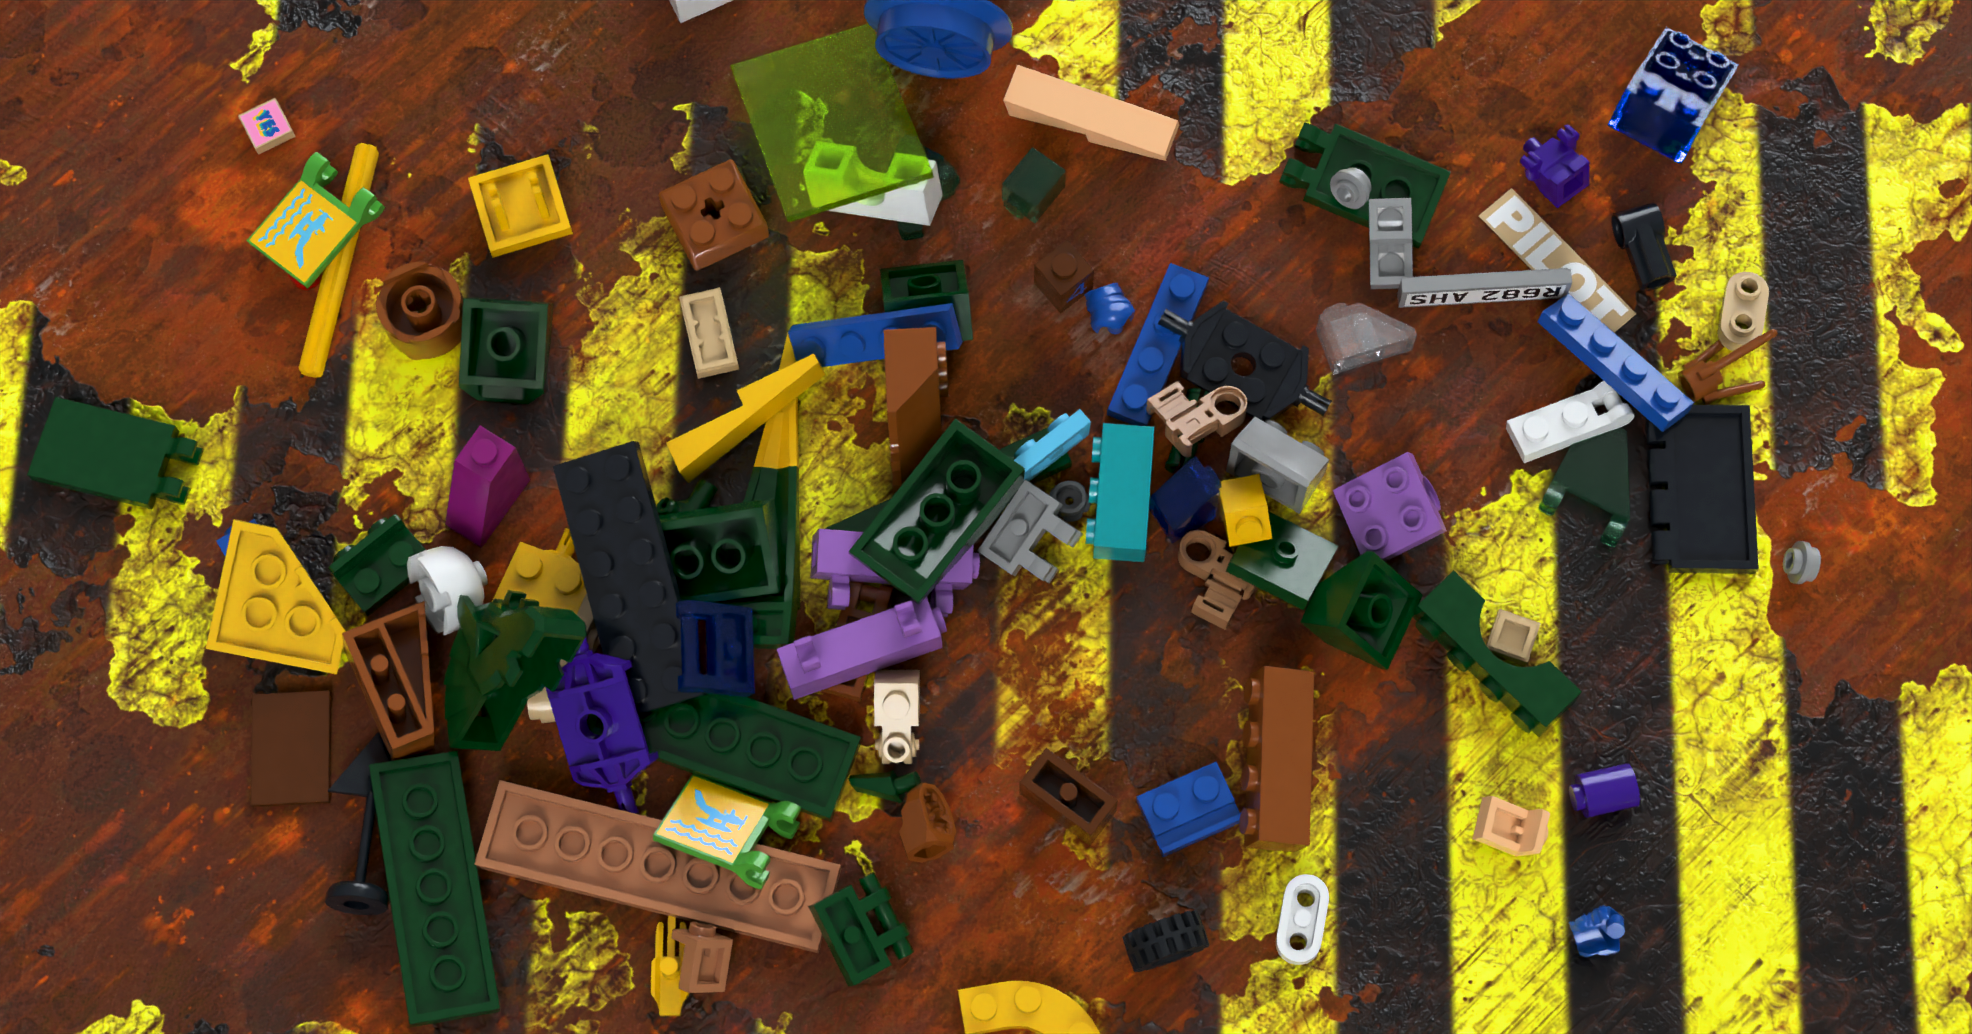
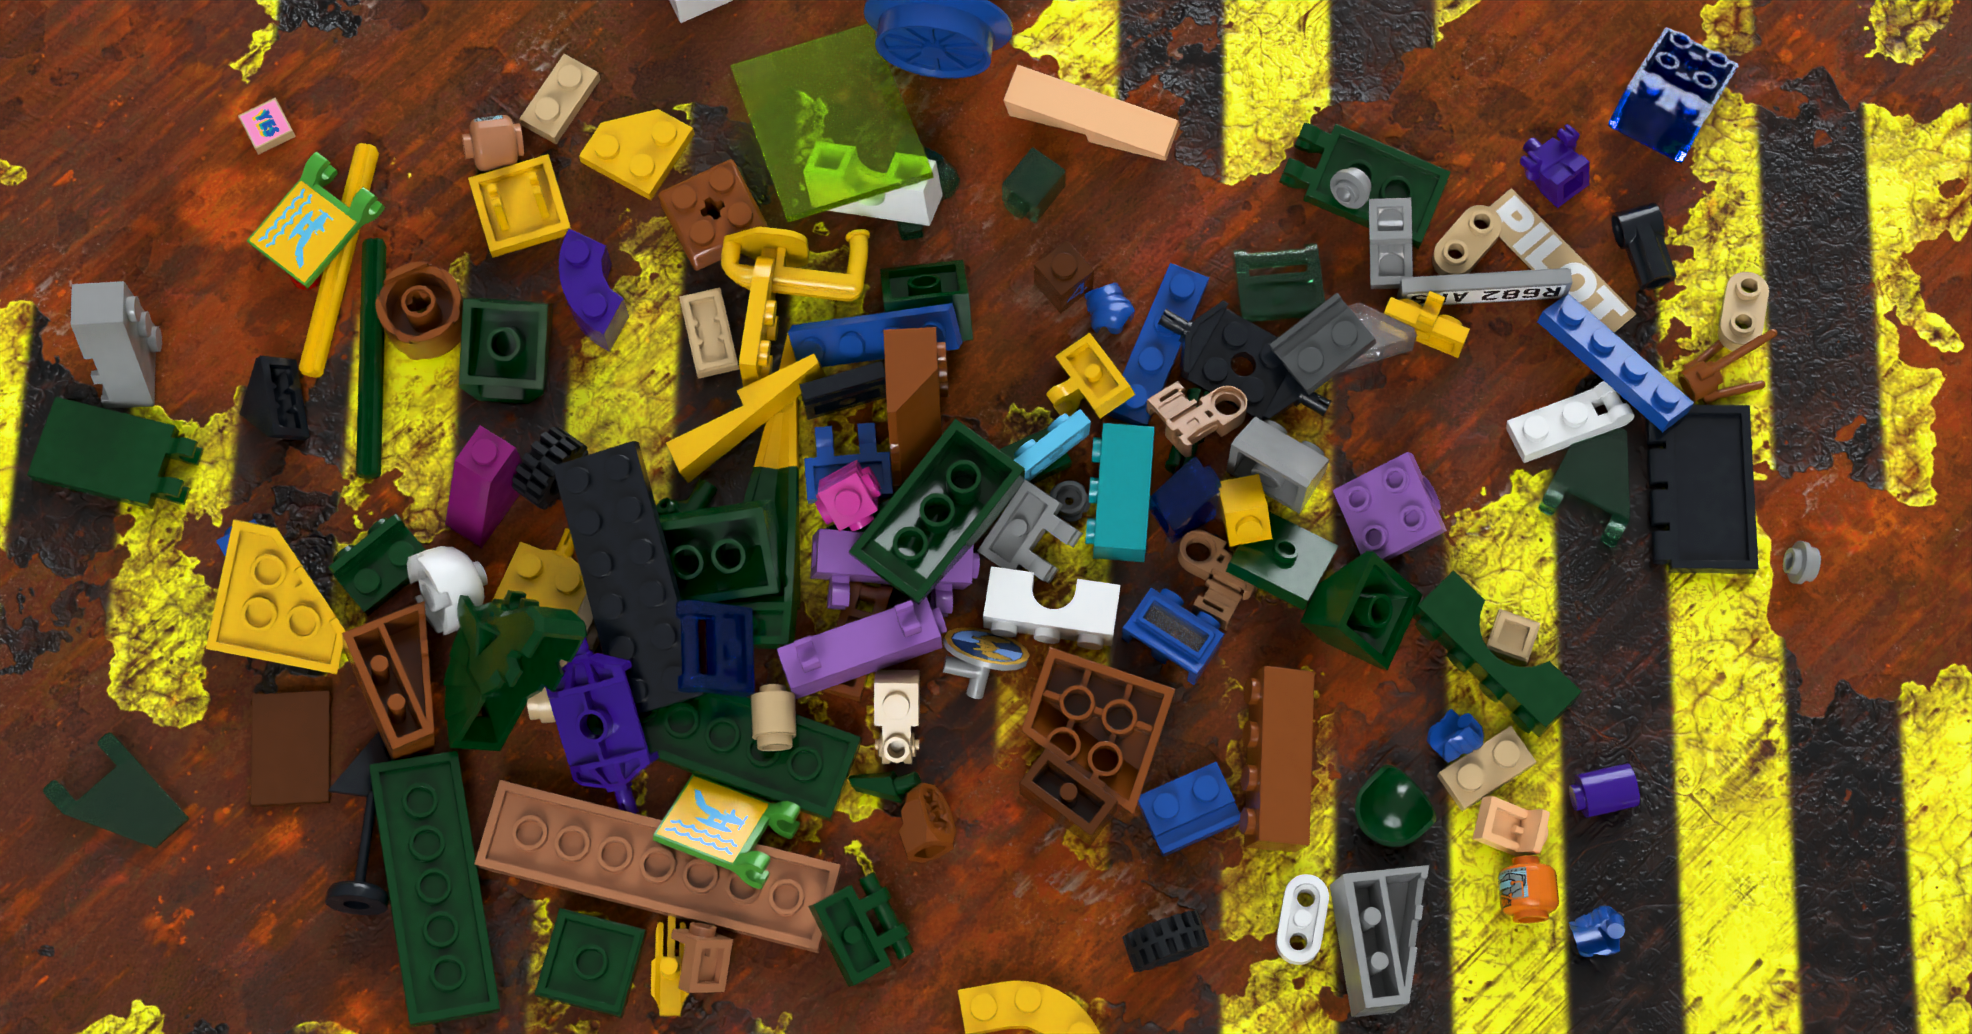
none -> clear green flag [43,732,190,848]
none -> light grey wedge [71,281,162,409]
none -> black slope [240,355,310,440]
none -> dark green axle [356,238,387,479]
none -> nougat head [462,115,524,171]
none -> black tyre [512,426,588,510]
none -> tan plate [519,54,601,144]
none -> dark green plate [534,908,647,1018]
none -> dark purple brick [559,229,629,352]
none -> yellow plate [579,109,695,200]
none -> yellow plate [721,227,870,387]
none -> tan brick [751,684,797,751]
none -> black plate [799,361,886,420]
none -> blue plate [804,423,893,504]
none -> dark pink brick [815,460,881,532]
none -> shield [943,627,1030,699]
none -> white arch [983,566,1120,650]
none -> dark orange wedge [1021,647,1175,816]
none -> yellow plate [1046,333,1135,419]
none -> blue window [1121,588,1224,685]
none -> clear green plate [1233,243,1325,322]
none -> dark grey plate [1269,293,1376,395]
none -> light grey wedge [1330,865,1429,1017]
none -> dark green helmet [1355,764,1436,847]
none -> yellow plate [1380,291,1470,358]
none -> blue arm [1427,709,1484,763]
none -> tan plate [1432,205,1502,275]
none -> tan plate [1437,726,1537,812]
none -> orange head [1498,855,1559,924]

